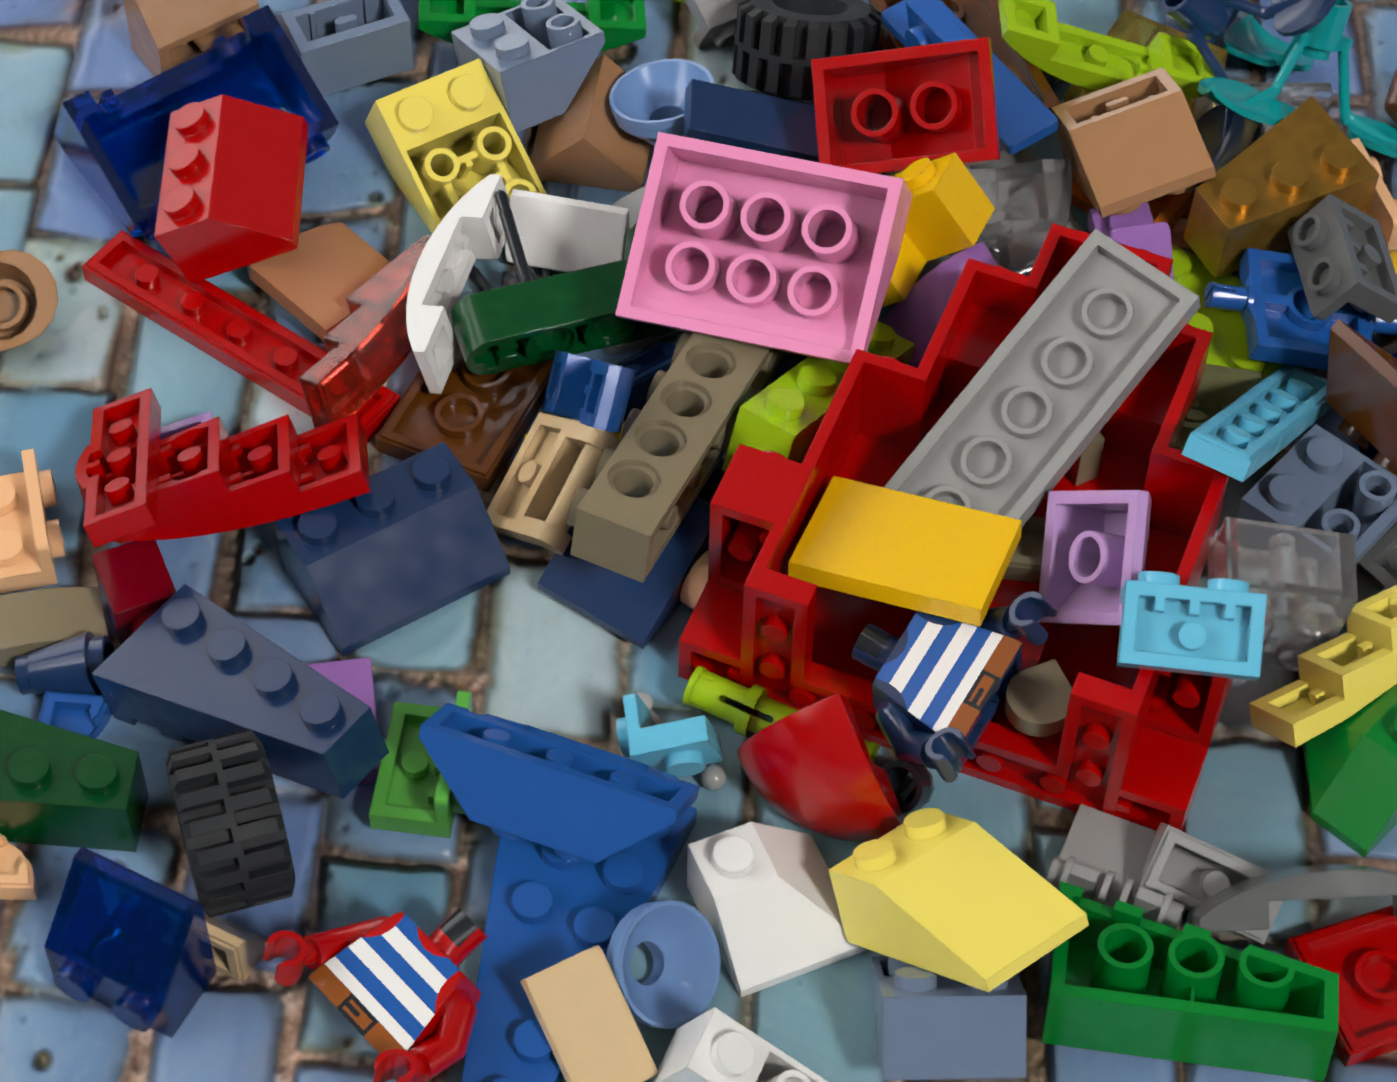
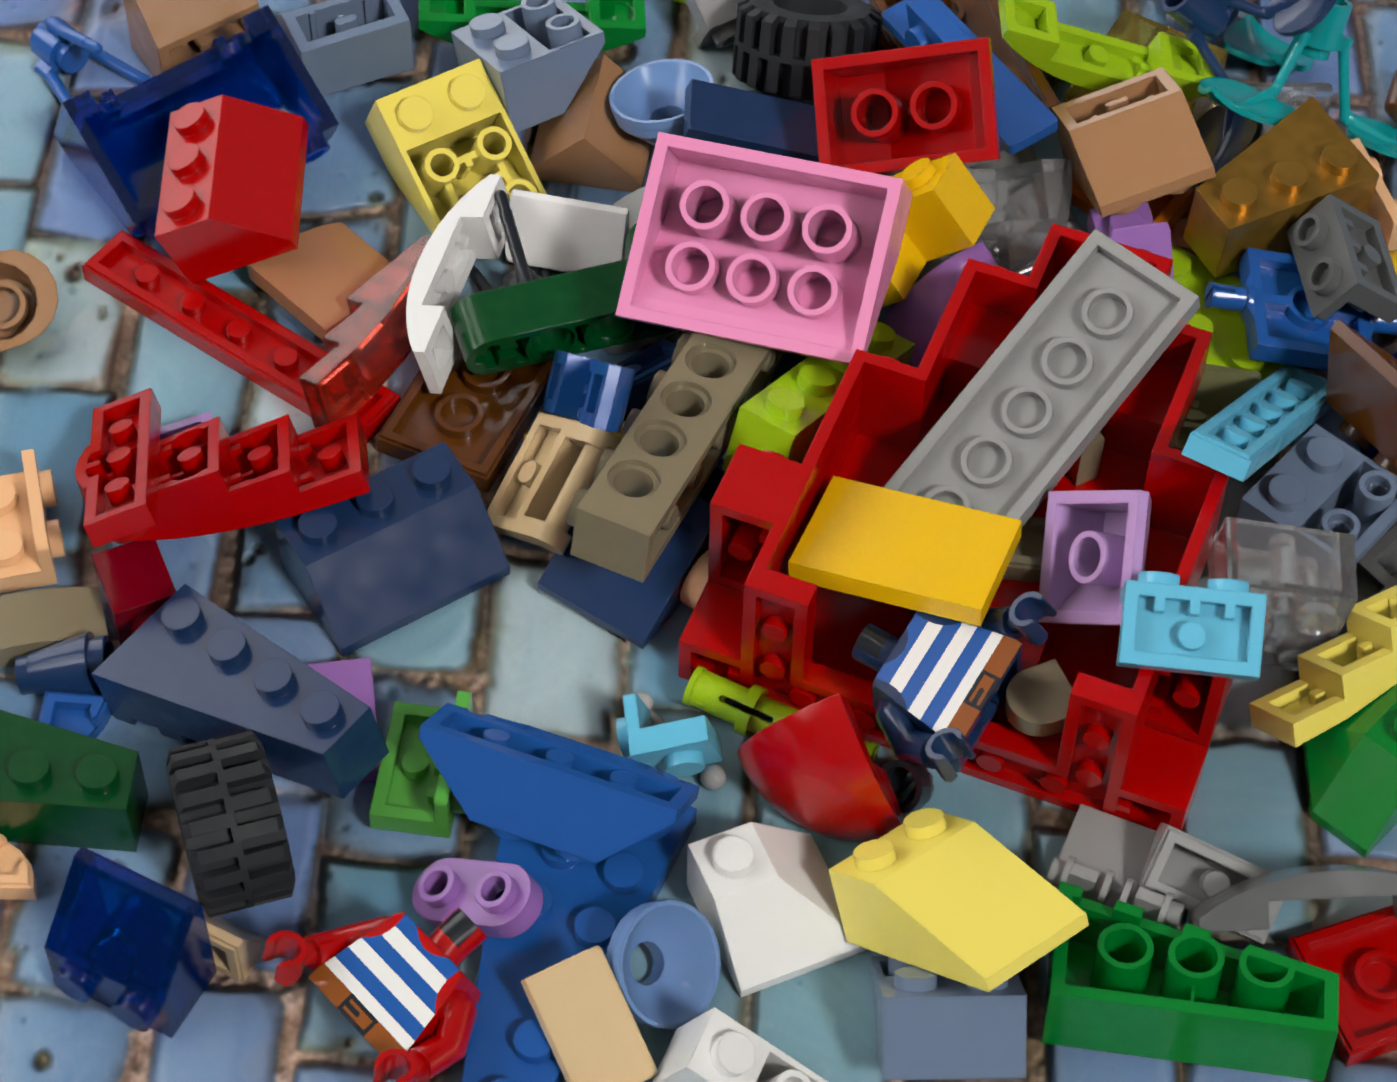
none -> blue plant [30,16,170,135]
none -> medium lavender plate [412,858,543,938]

